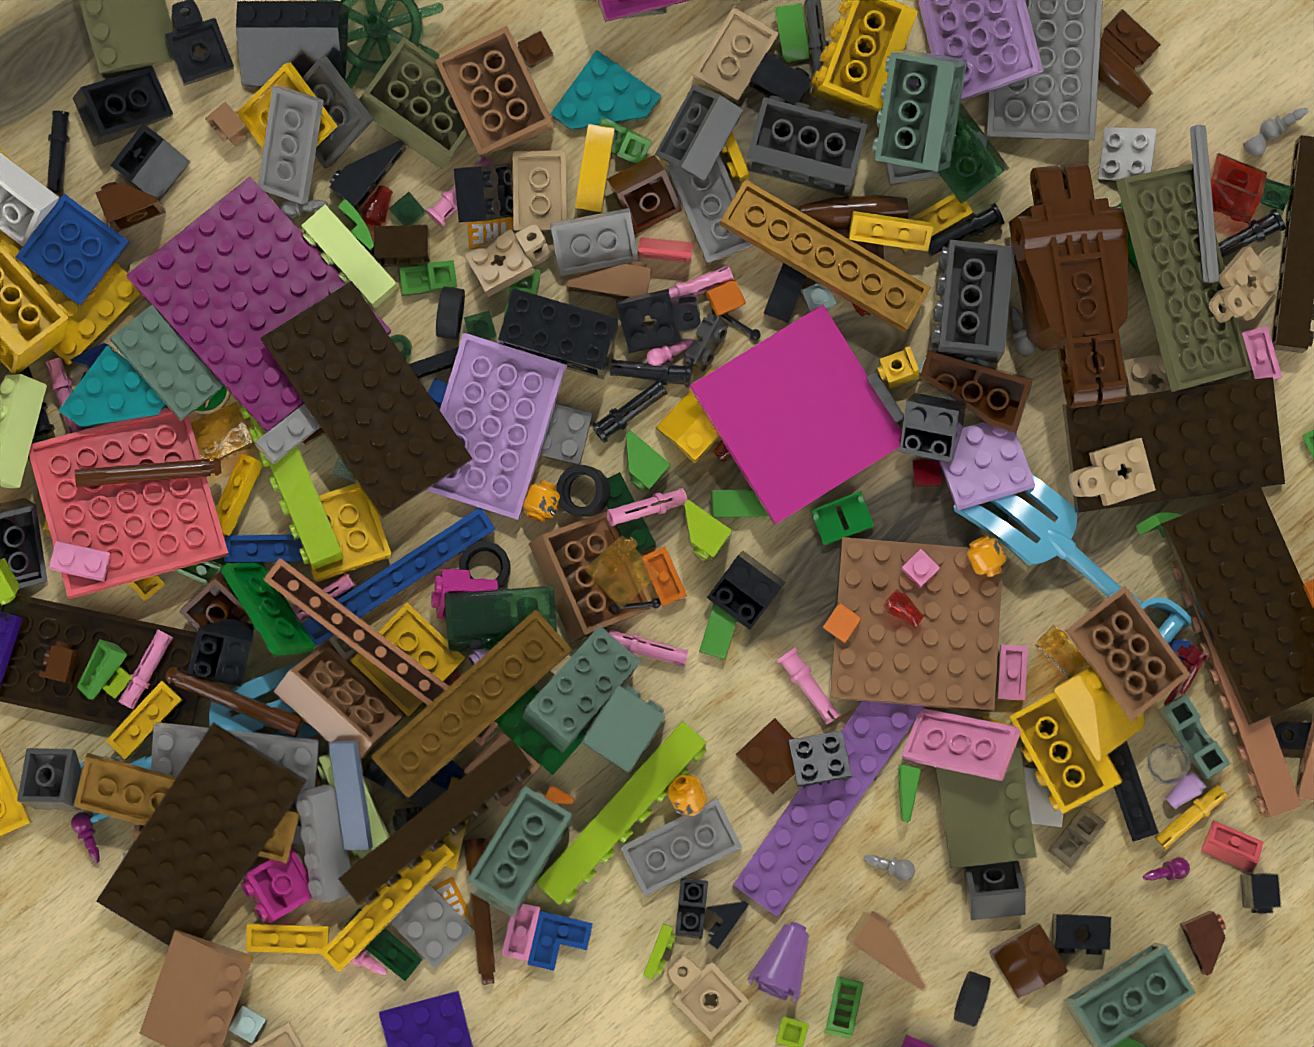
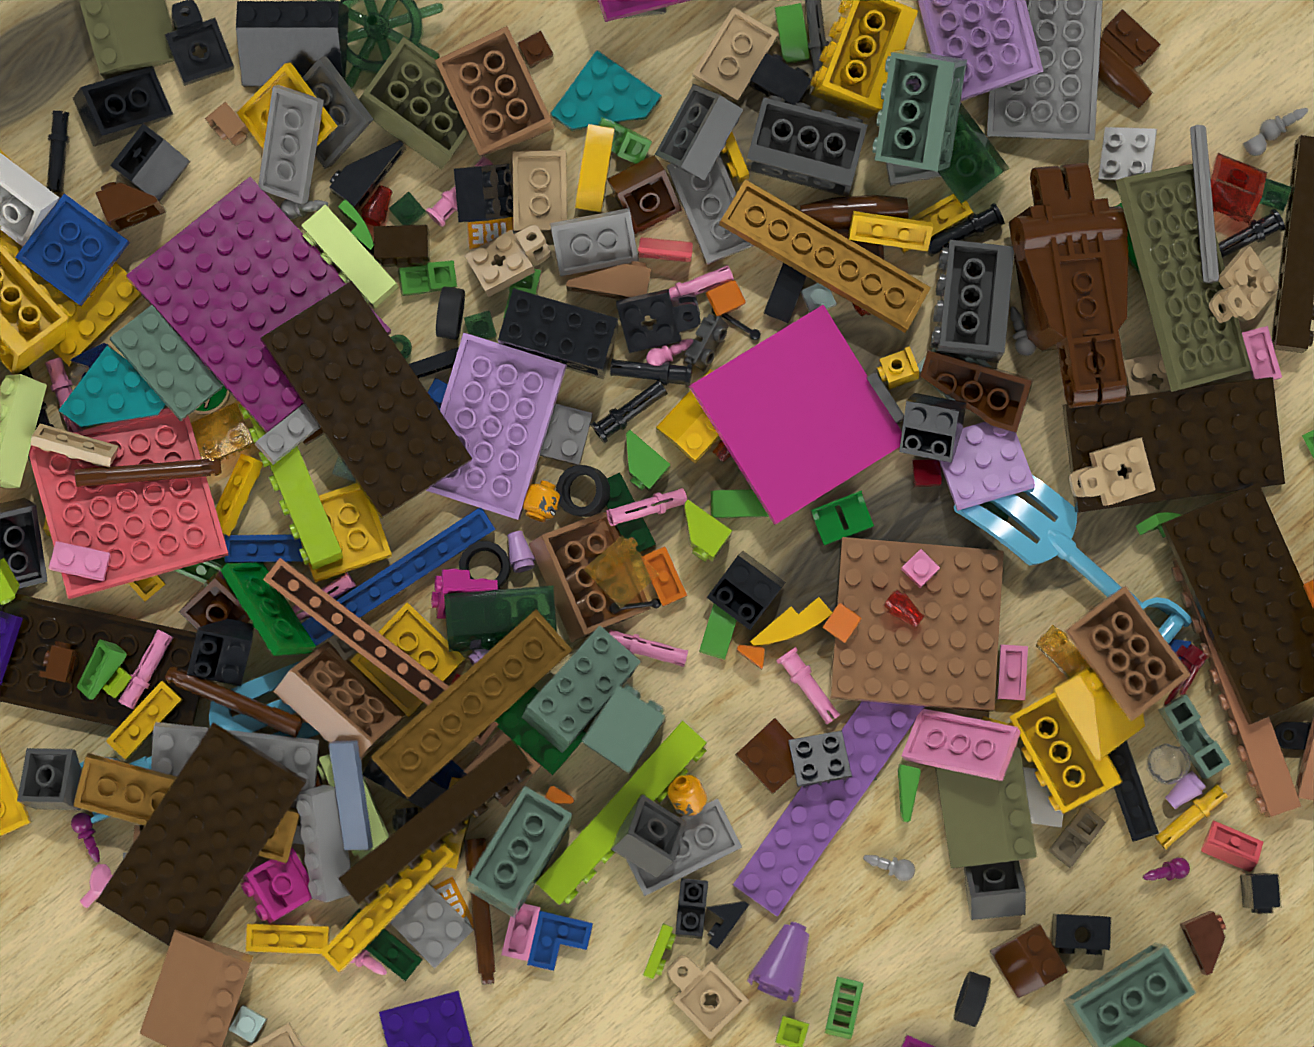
medium nougat slope [846,911,926,991] -> none
light orange head [967,535,1007,577] -> none
none -> tan plate [30,424,119,467]
none -> bright pink rock [80,864,112,908]
none -> lavender cone [507,531,535,573]
none -> dark grey slope [611,795,687,877]
none -> orange slope [737,645,765,670]
none -> yellow slope [750,597,833,646]

